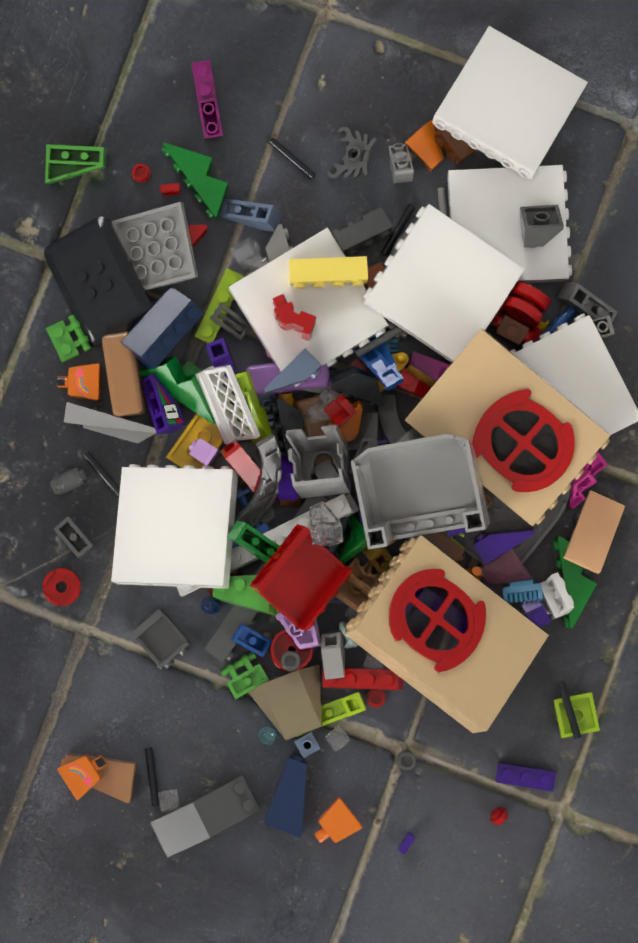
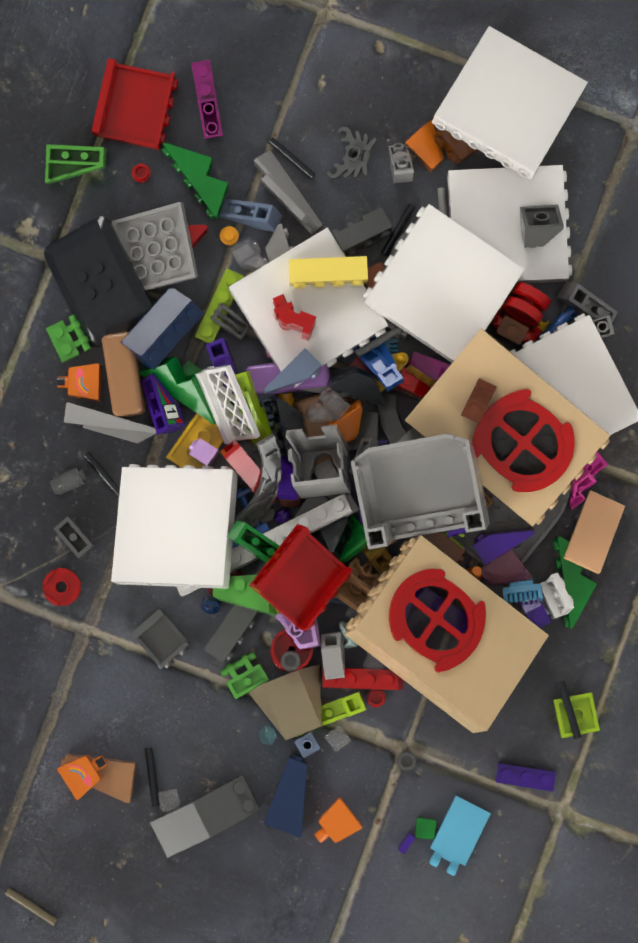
red tile [160,183,181,196] -> none
blue slope [231,623,272,657] -> none
clear slope [309,502,343,546] -> none
red panel [324,394,357,427] -> none
red plate [490,807,508,825] -> none
none -> dark tan bar [5,888,58,926]
none -> red panel [91,58,178,150]
none -> light orange plate [220,226,239,245]
none -> light grey wedge [254,151,322,235]
none -> dark purple plate [273,508,292,524]
none -> green tile [415,817,436,840]
none -> medium azure tile [429,795,491,876]
none -> copper slope [461,378,497,424]

